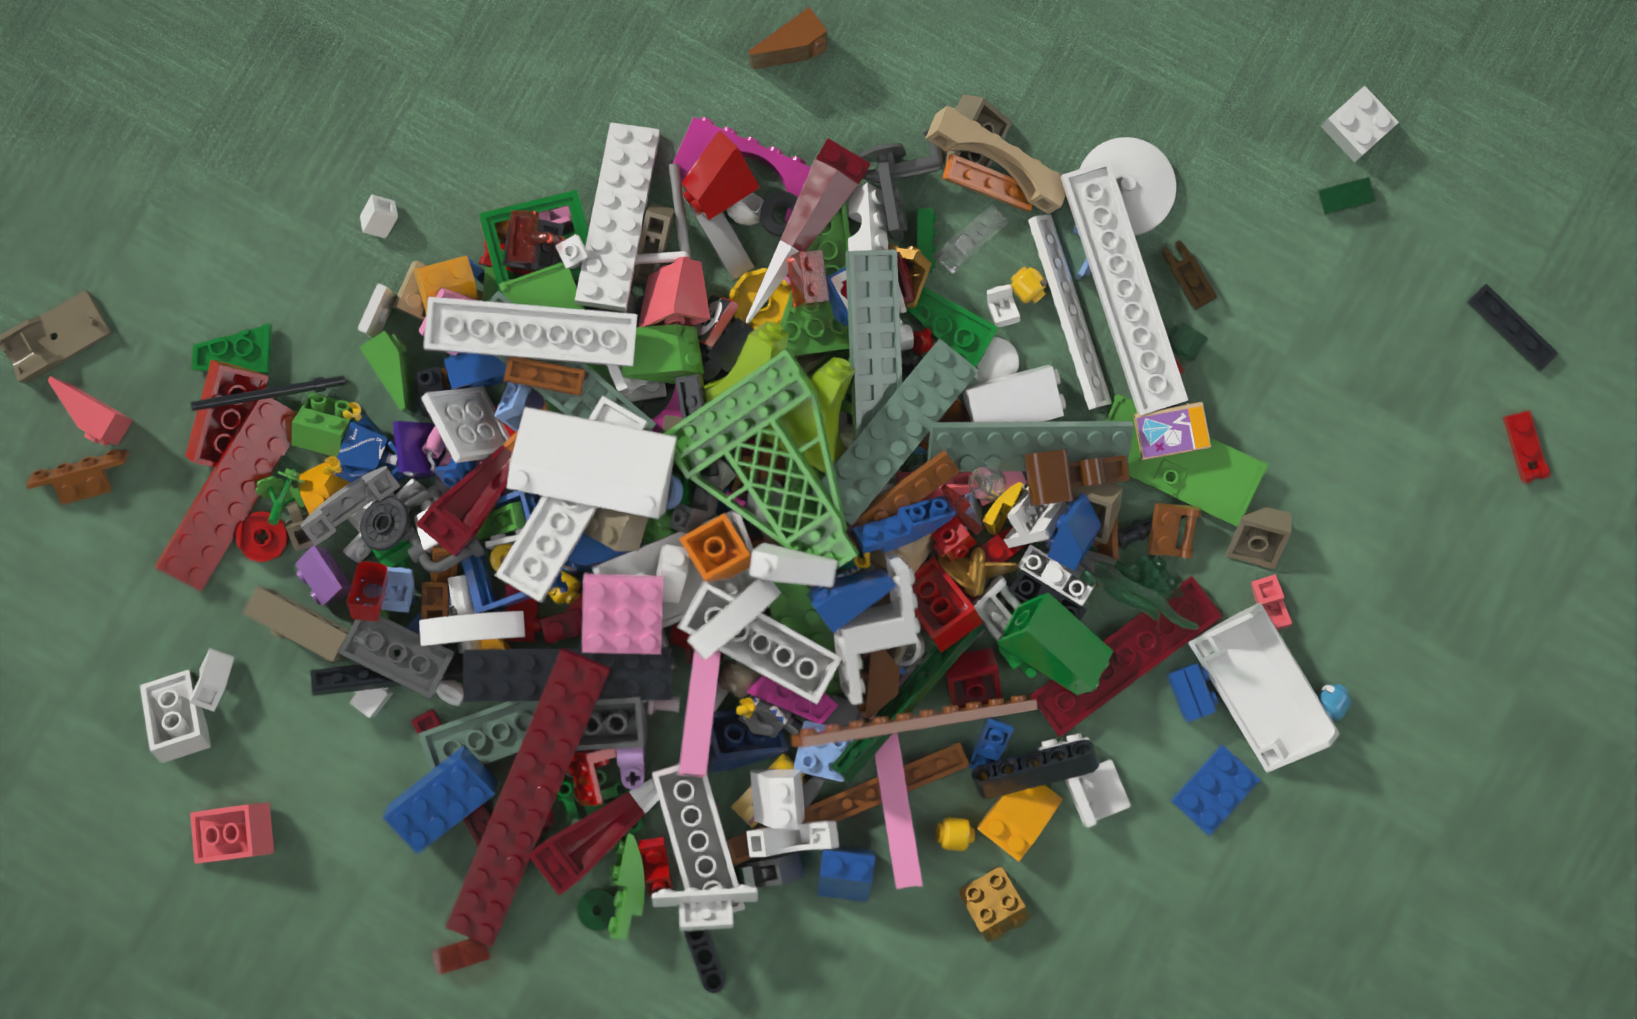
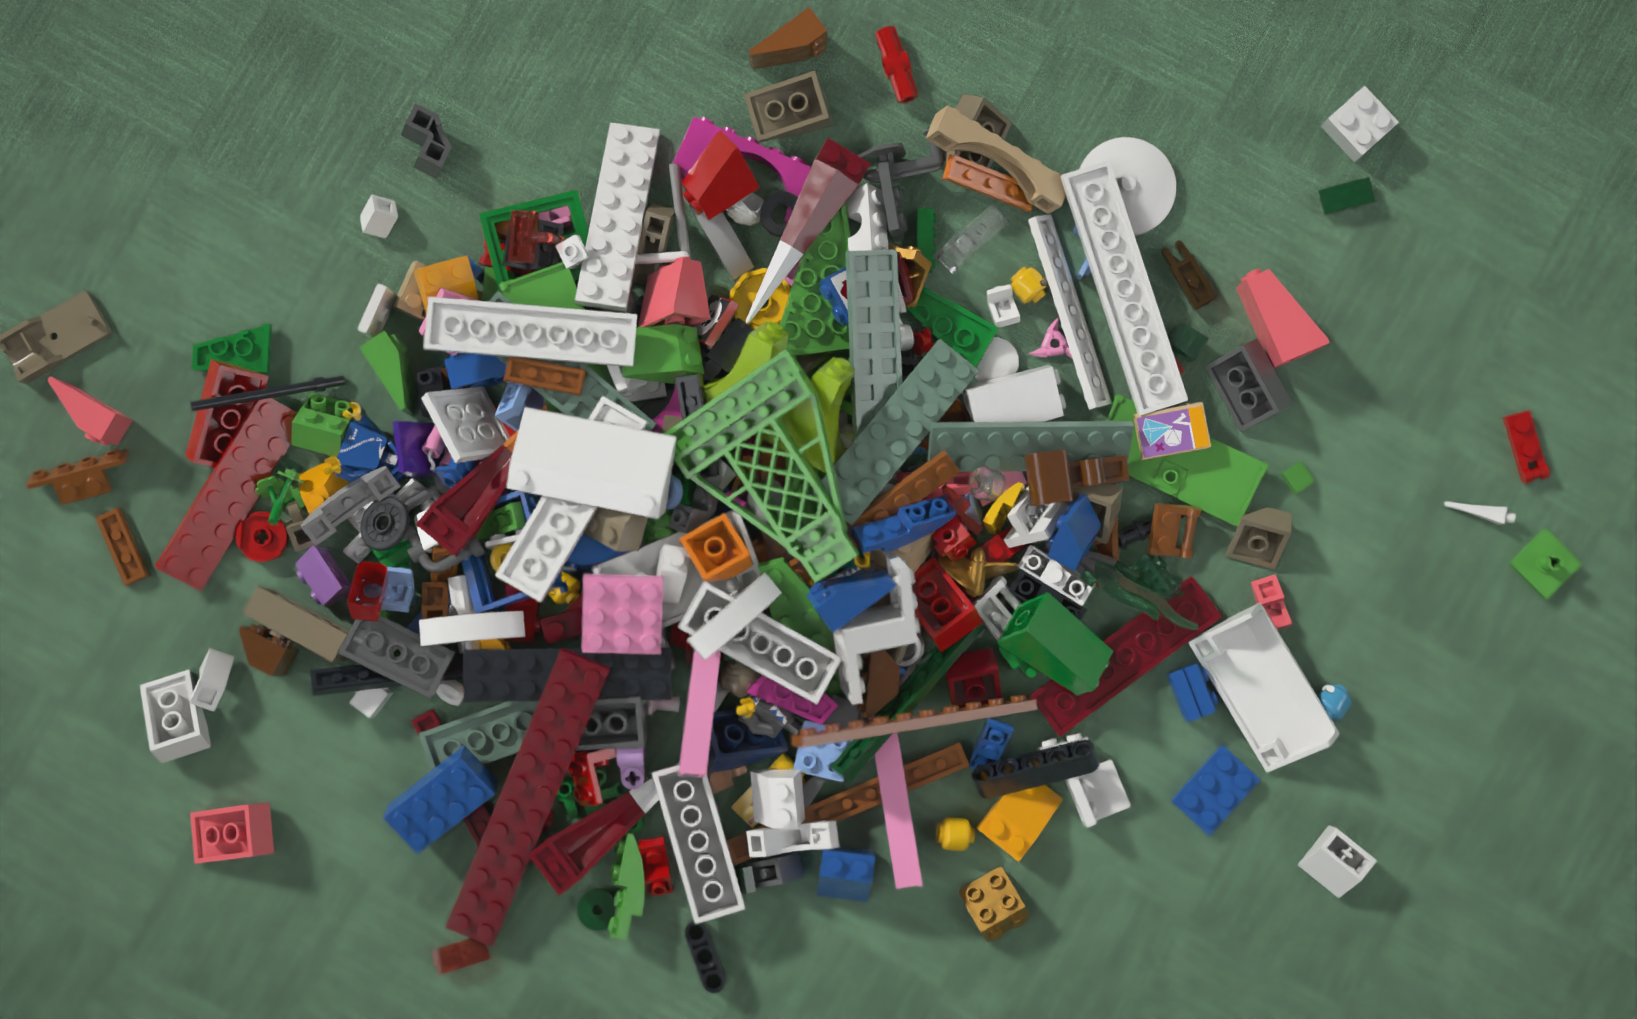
white bracket [652,885,758,931] -> none
white slope [749,543,837,587] -> none
clear red brick [787,250,829,308] -> none
black tile [1466,283,1559,372] -> none
none -> dark orange tile [95,507,150,587]
none -> reddish brown slope [239,623,299,677]
none -> dark grey brick [401,103,451,178]
none -> nougat plate [706,766,748,794]
none -> dark tan slope [744,71,833,142]
none -> red piece [875,26,918,104]
none -> bright pink piece [1027,317,1073,359]
none -> dark grey slope [1205,338,1293,432]
none -> coral slope [1236,268,1330,369]
none -> bright green slope [1279,460,1315,495]
none -> white slope [1298,826,1377,898]
none -> white piece [1444,501,1516,526]
none -> bright green tile [1508,528,1582,600]

